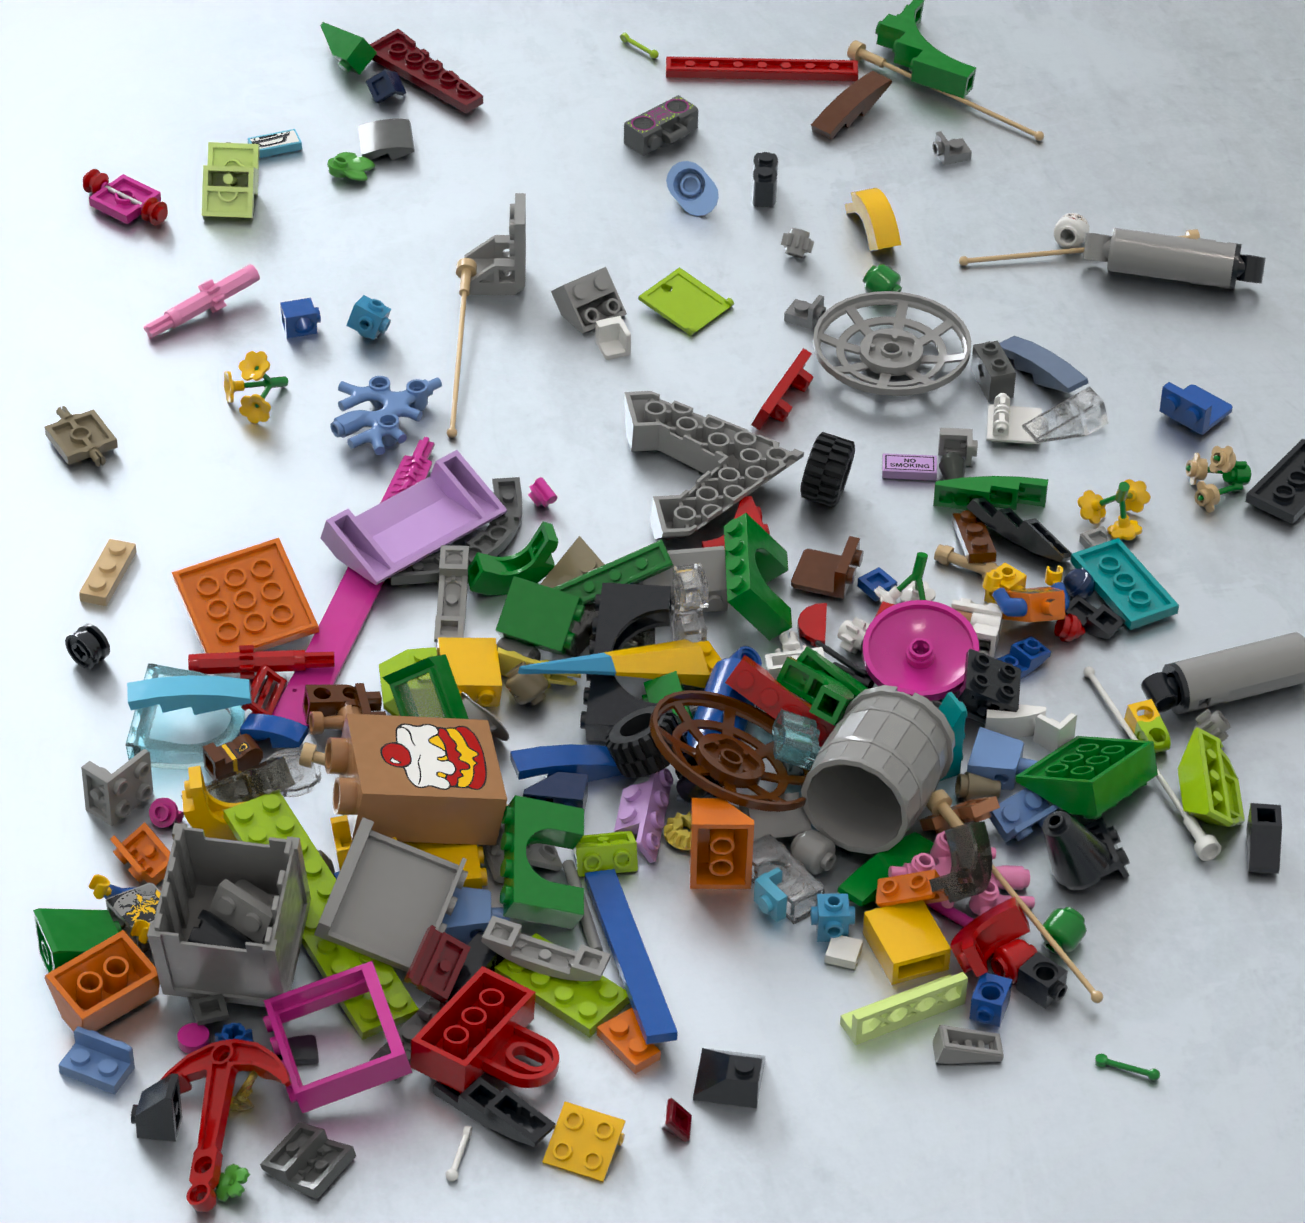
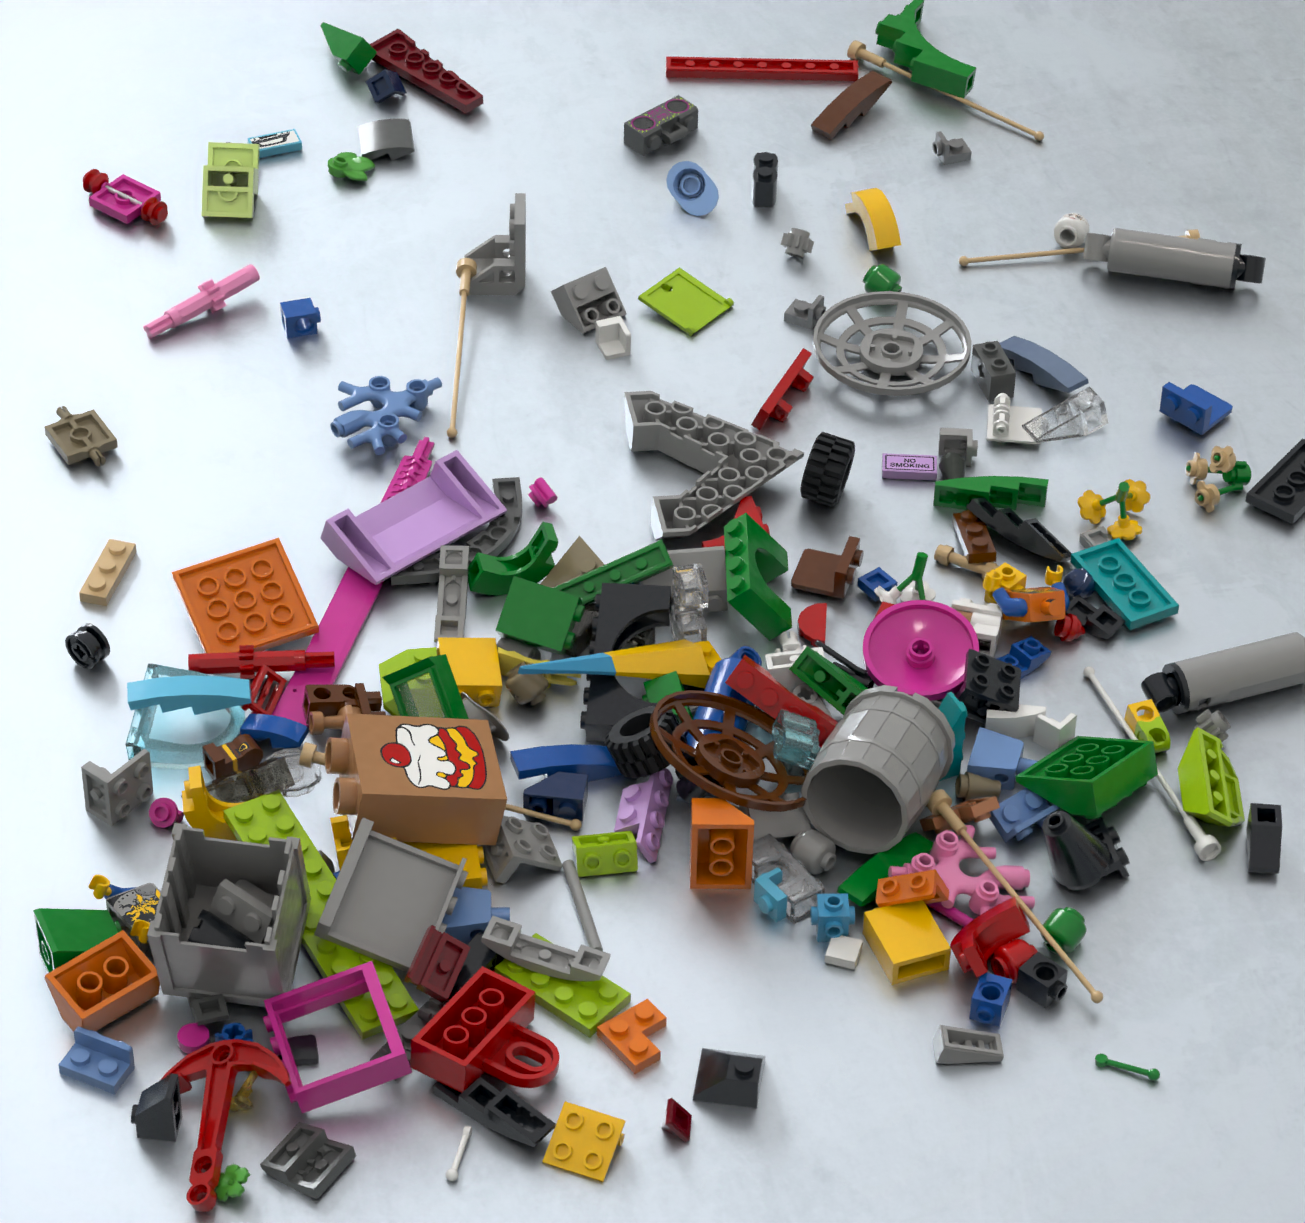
orange bracket [110,822,170,886] -> none
yellow plant [224,351,289,424] -> none
dark azure brick [346,295,391,340] -> none
green arch [500,795,584,929] -> none
blue tile [584,869,678,1044] -> none
lime hinge [620,32,659,59] -> none
light yellow gear [664,811,691,850] -> none
green arch [776,657,854,725] -> none
white gear [837,617,870,654] -> none
yellowish green fence [840,972,968,1045] -> none
clear smoke arch [929,821,992,903] -> none

